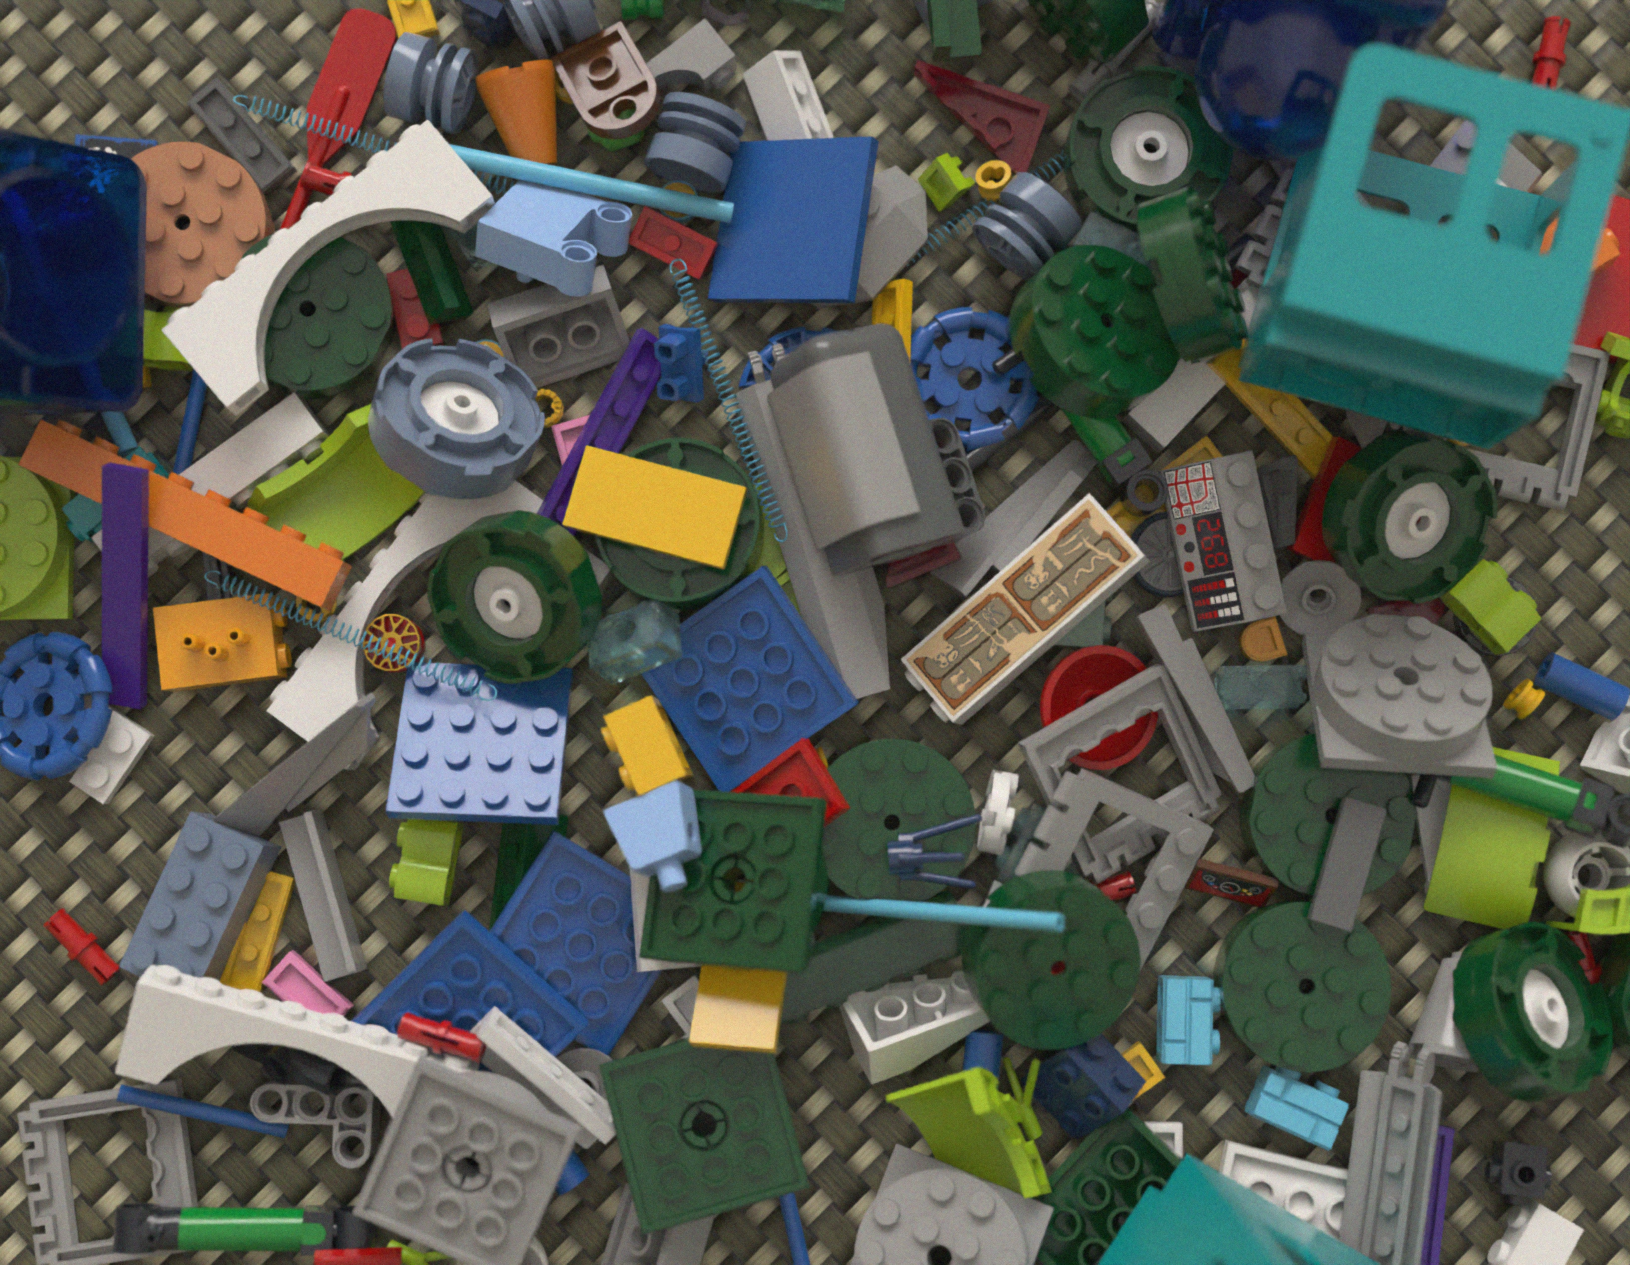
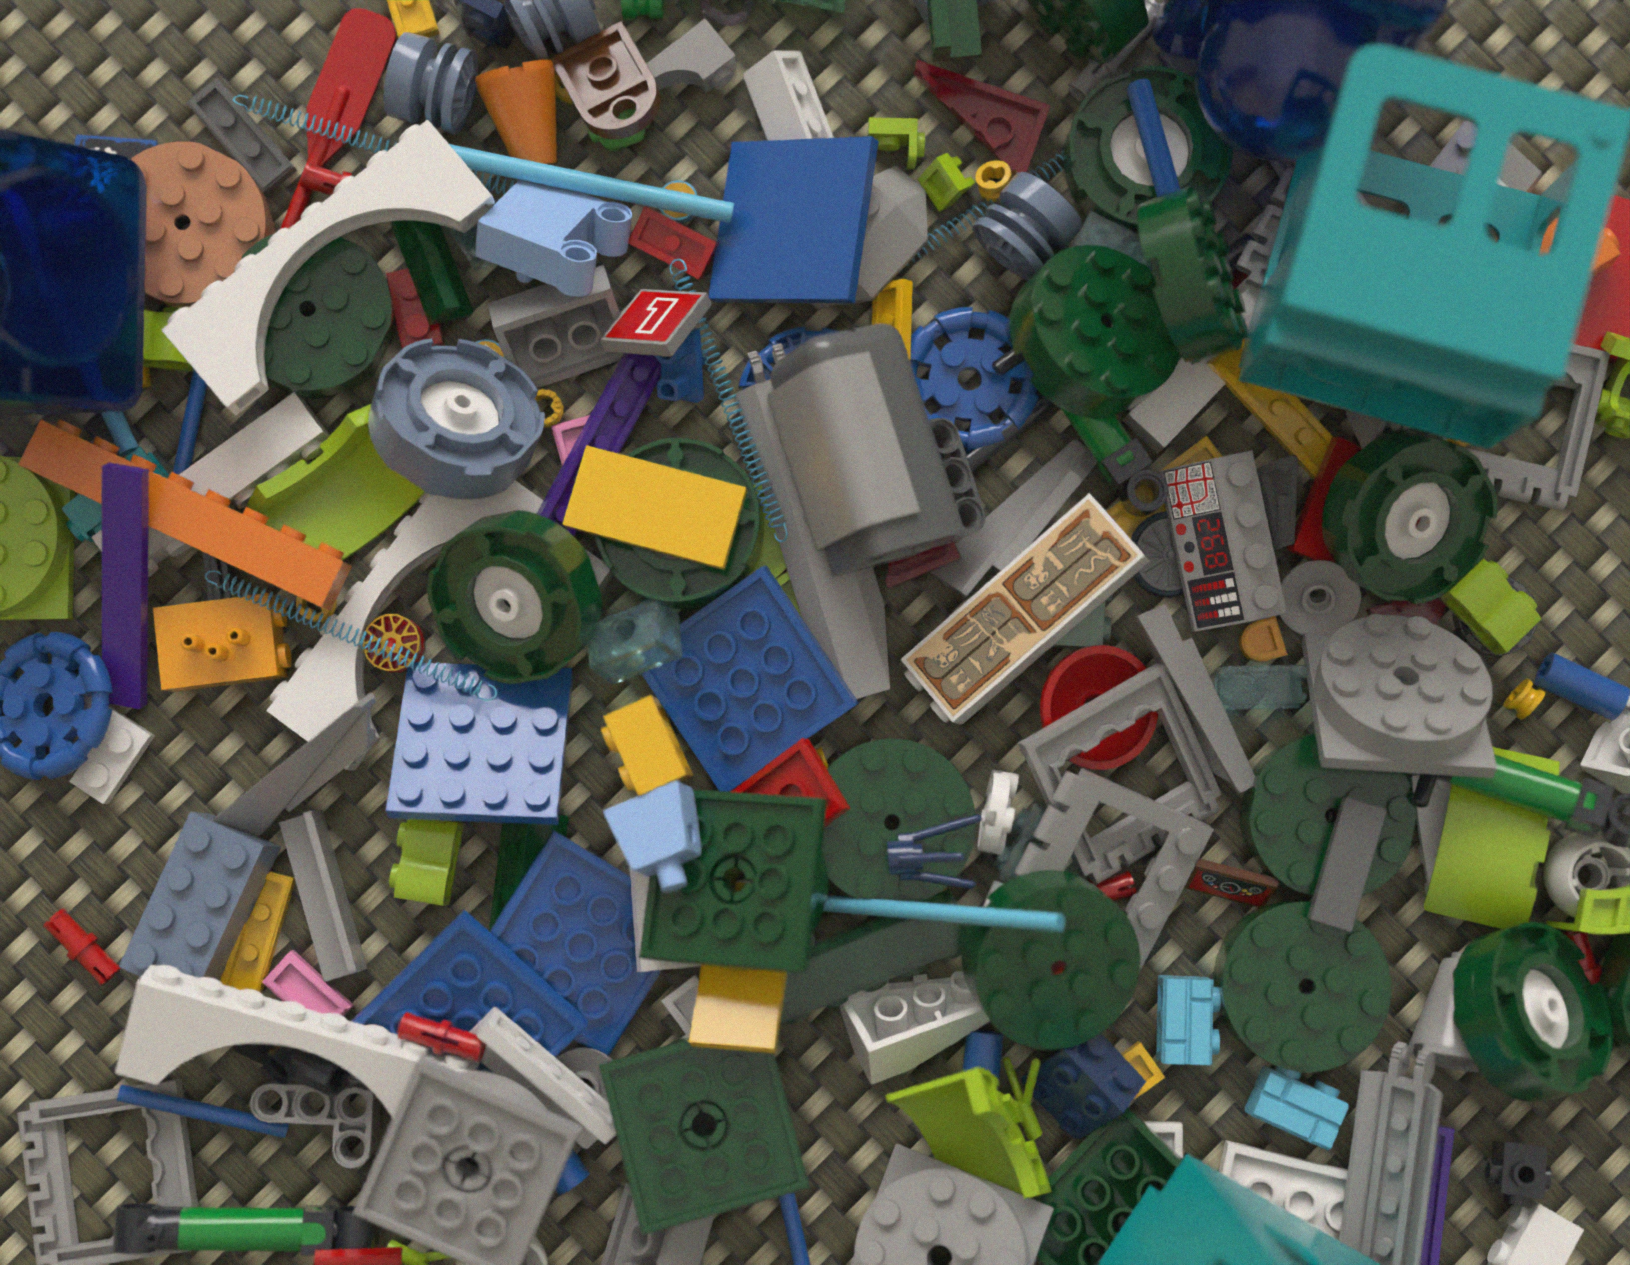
sand blue wheel [644,92,746,193] -> none
red pin [1532,16,1571,90] -> none
none -> tile [600,289,712,357]
none -> lime bracket [868,117,925,169]
none -> blue axle [1127,79,1180,197]

